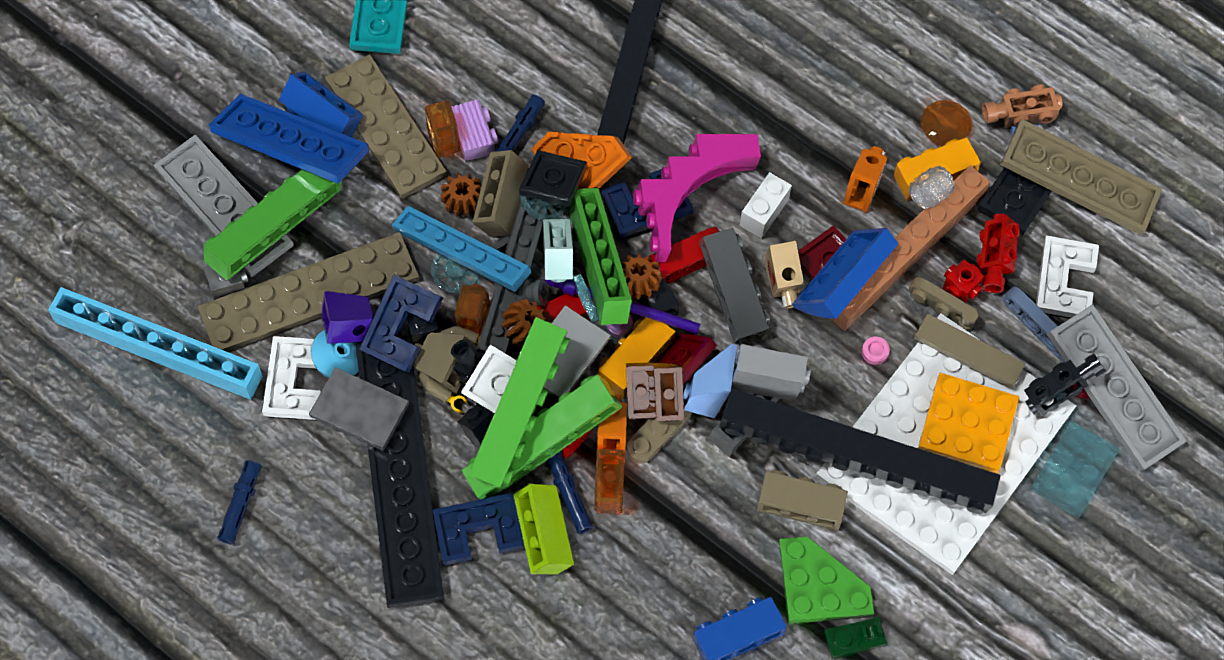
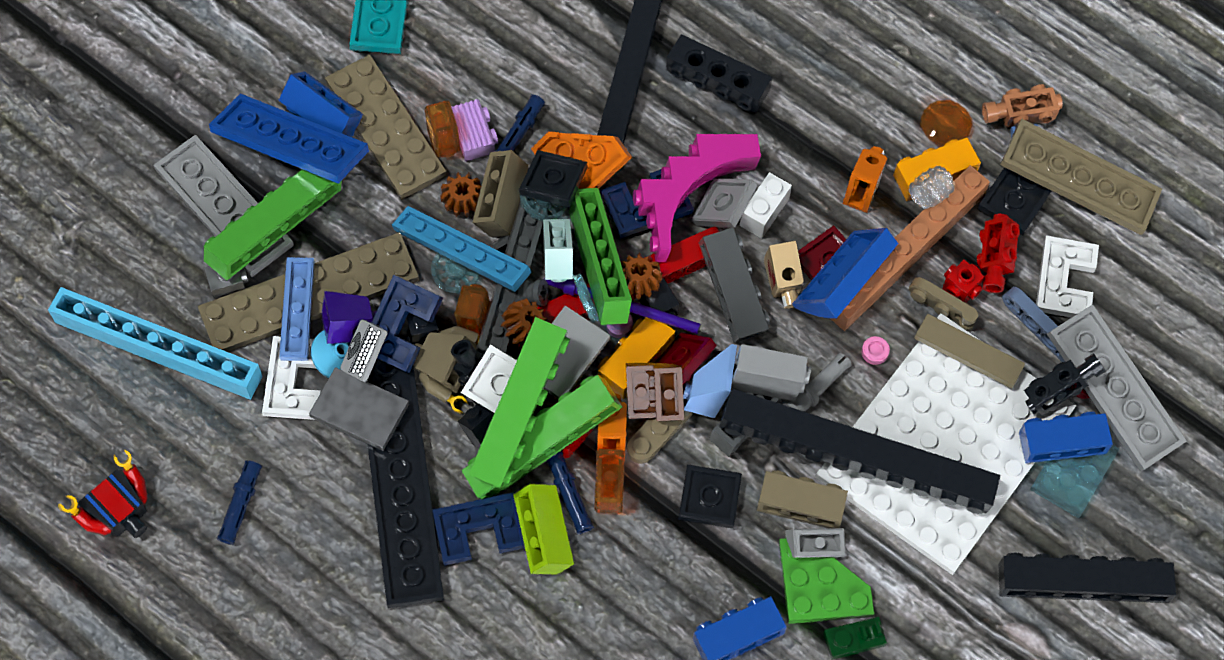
light orange plate [918,372,1019,474] -> none
none -> torso [58,449,148,538]
none -> medium blue tile [279,257,315,361]
none -> slope [340,320,387,382]
none -> black brick [666,34,773,113]
none -> black plate [678,464,742,529]
none -> light grey tile [691,178,758,228]
none -> light grey pin [782,353,851,412]
none -> light grey slope [785,528,846,558]
none -> black brick [998,553,1176,603]
none -> blue brick [1018,411,1113,463]

